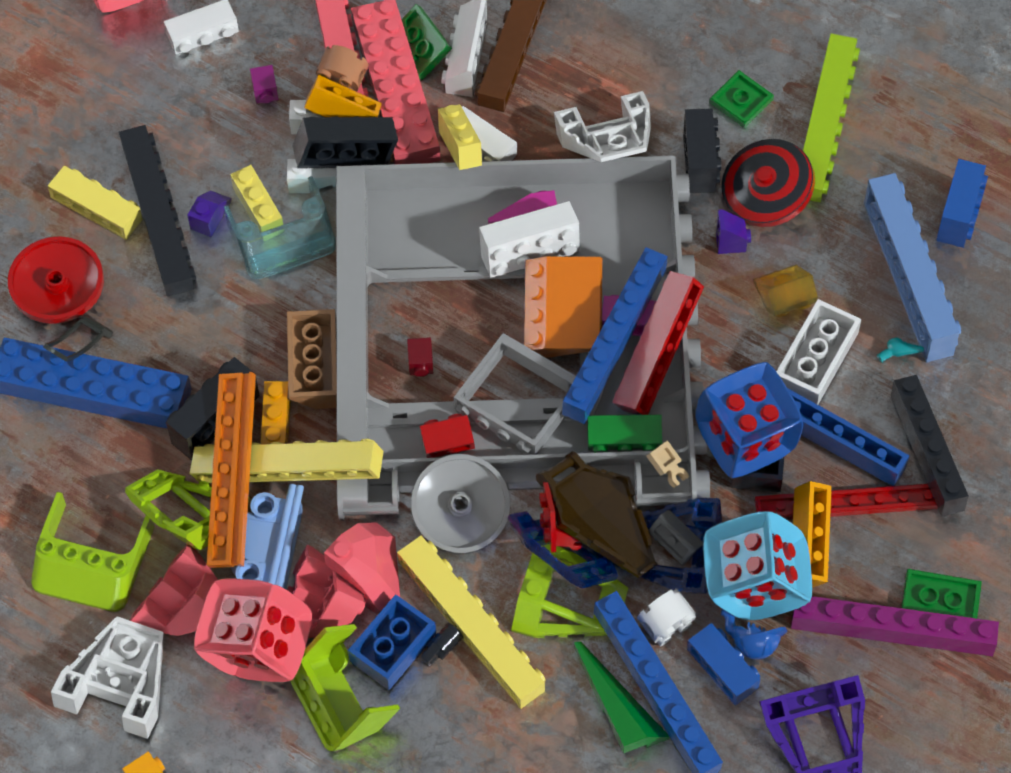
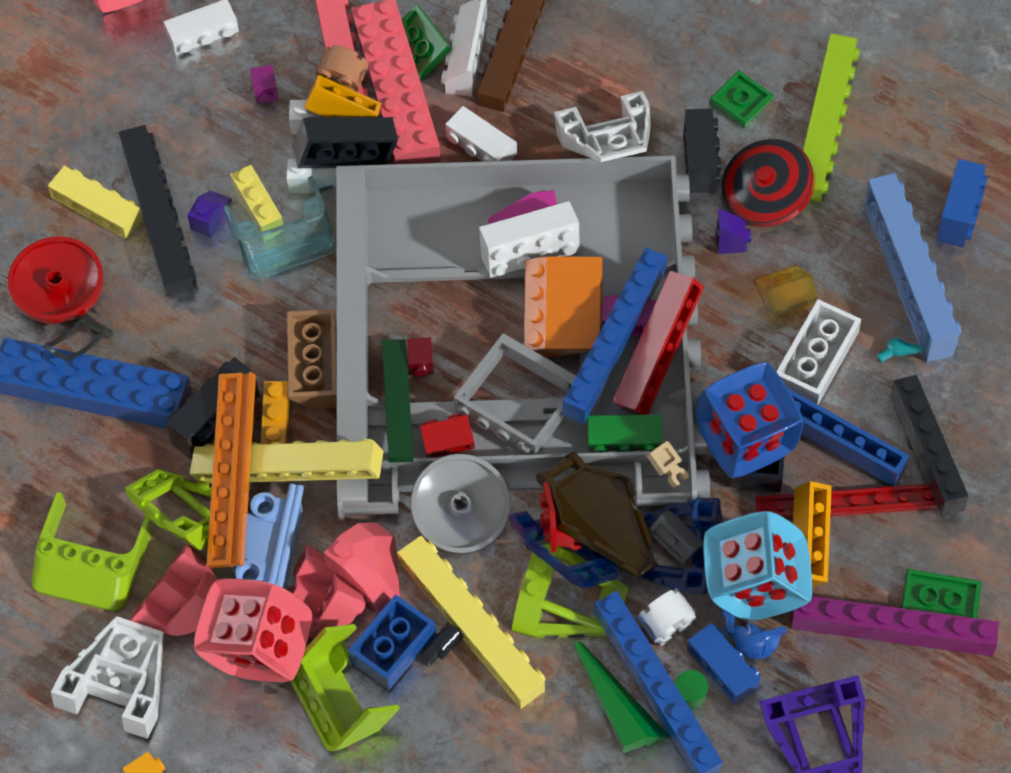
light yellow brick [438,104,482,170] -> none
none -> dark green tile [381,339,414,463]
none -> green piece [675,670,708,708]

